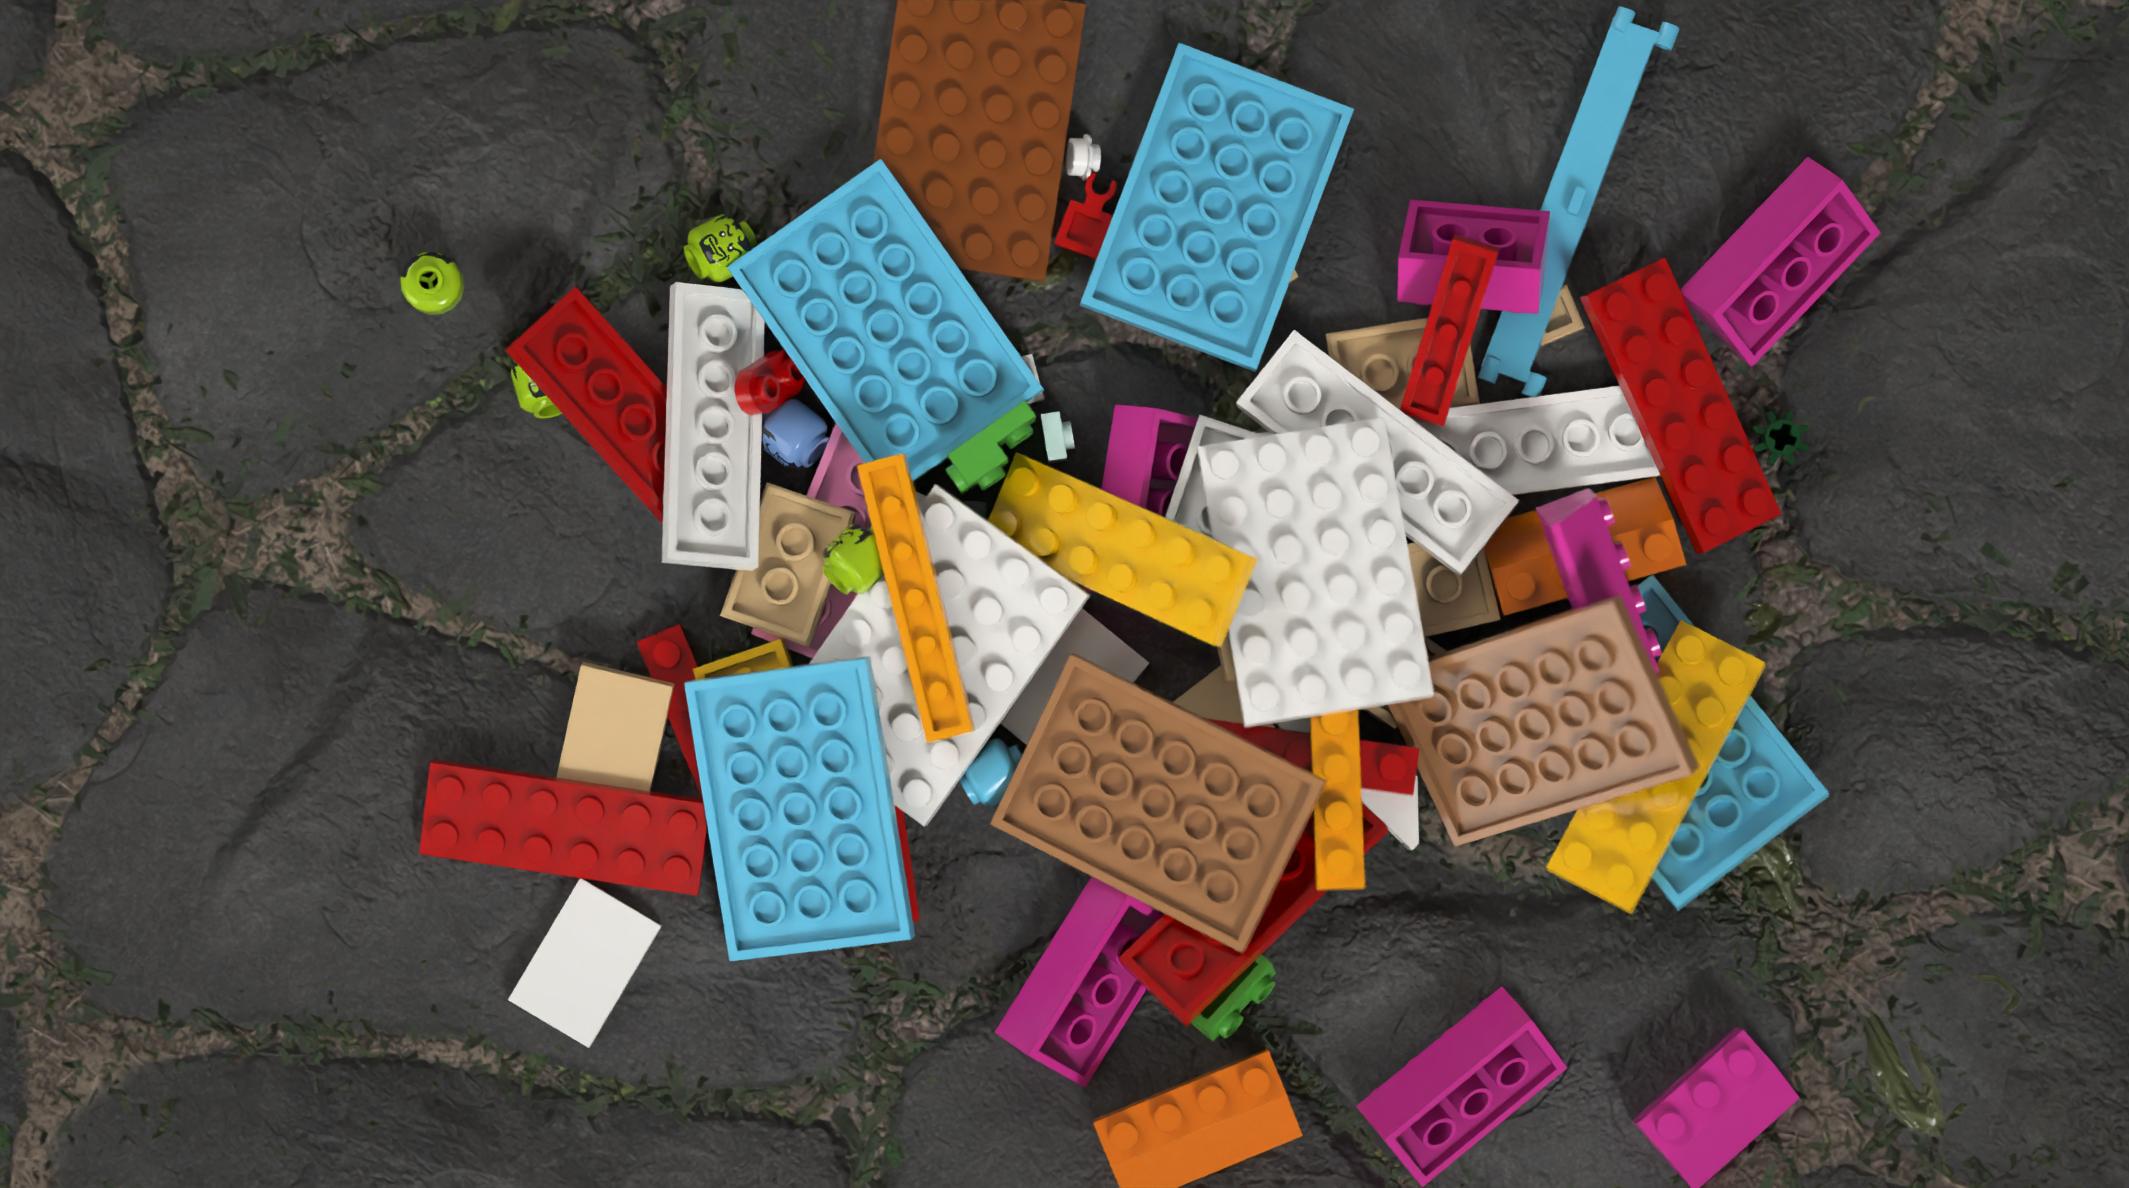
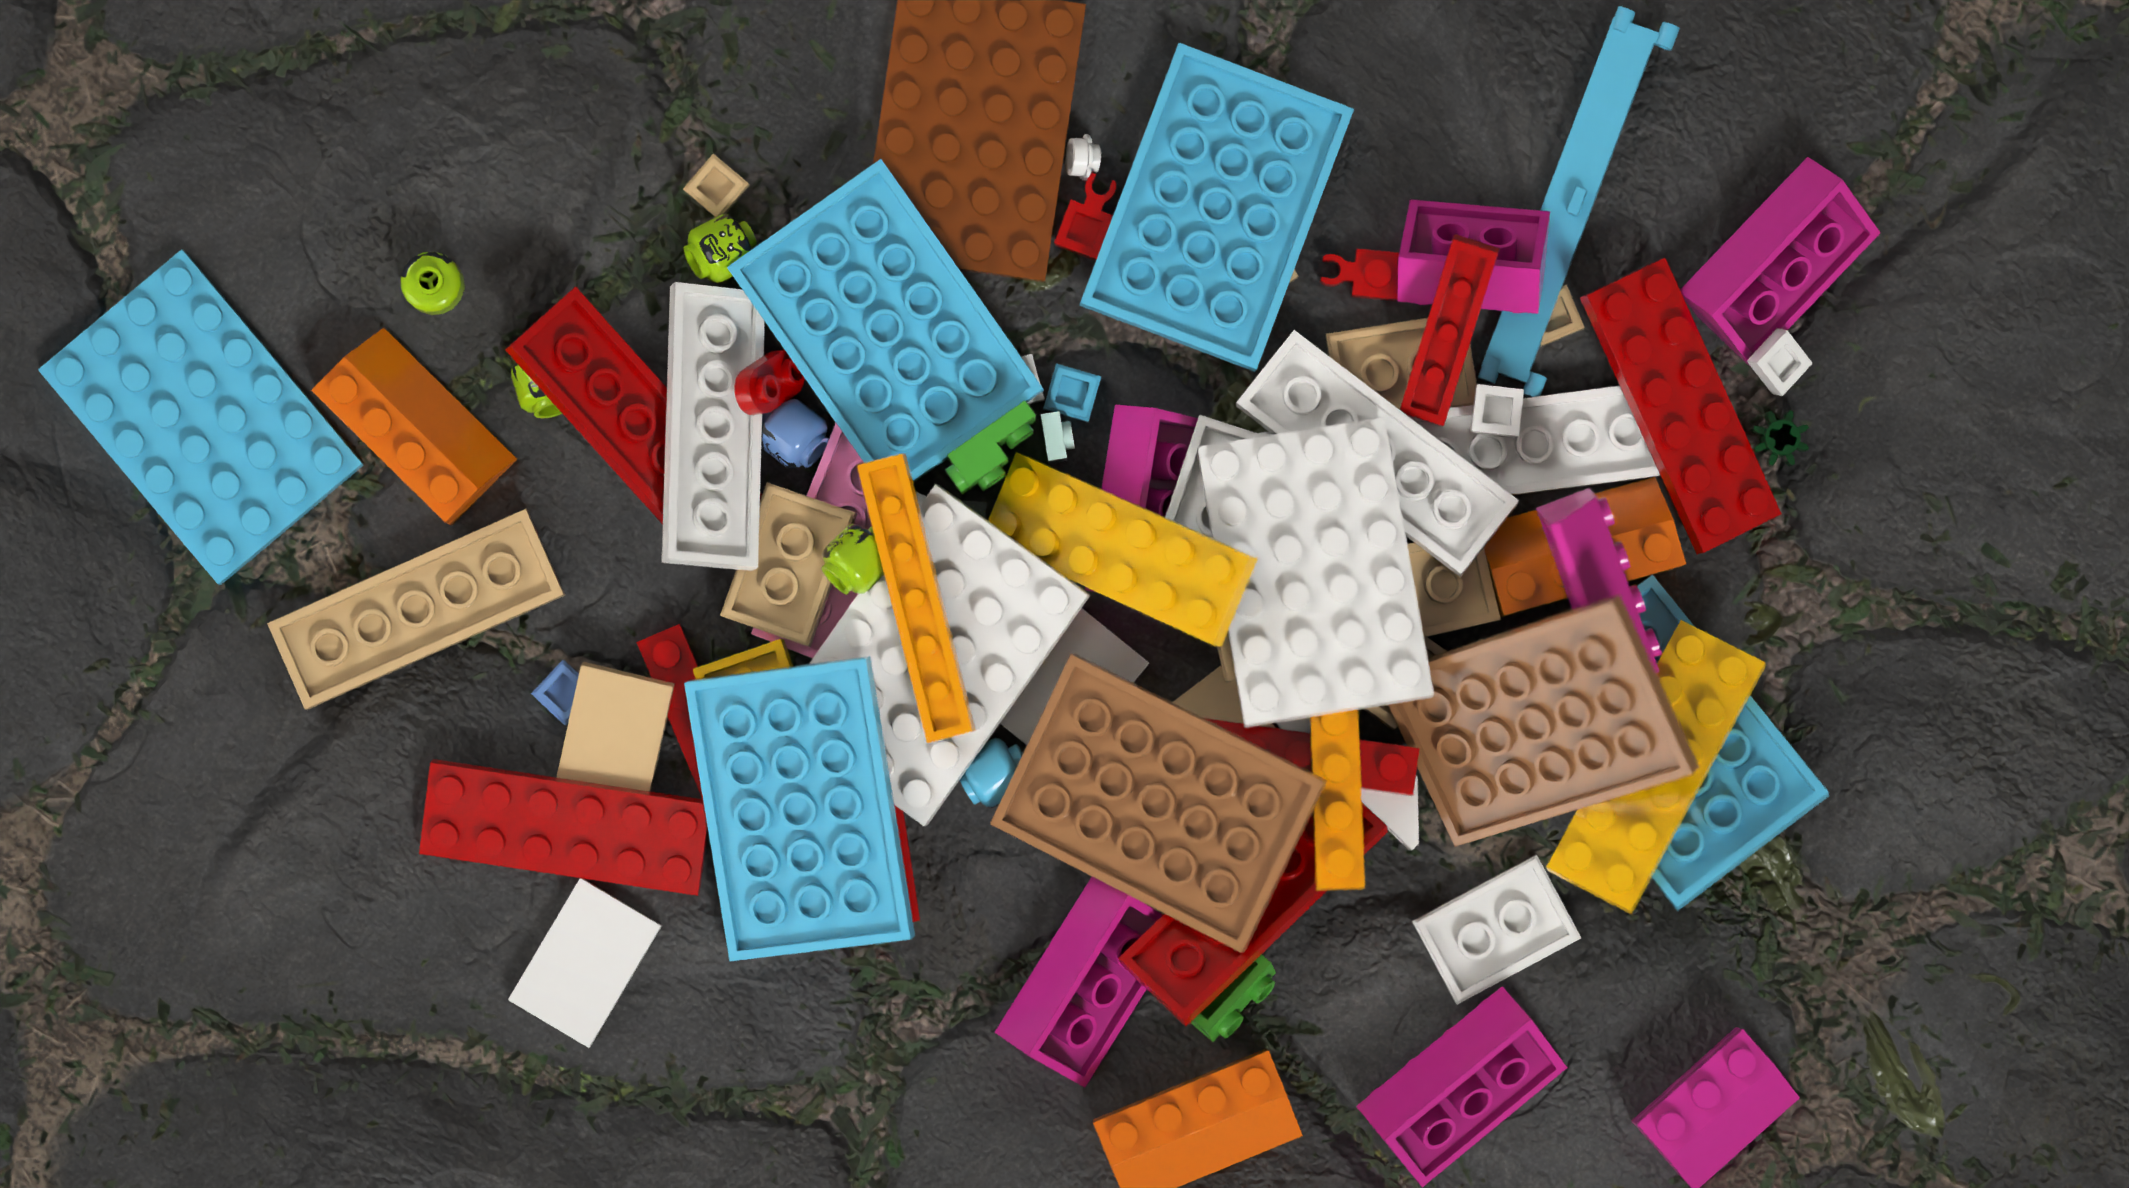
none -> medium azure plate [38,249,364,585]
none -> tan plate [267,509,565,710]
none -> orange slope [311,327,517,526]
none -> medium blue tile [531,659,579,726]
none -> tan tile [683,154,750,217]
none -> medium azure tile [1043,363,1101,422]
none -> red plate [1320,248,1399,301]
none -> white tile [1412,855,1581,1004]
none -> white plate [1470,384,1524,437]
none -> white plate [1747,328,1813,396]

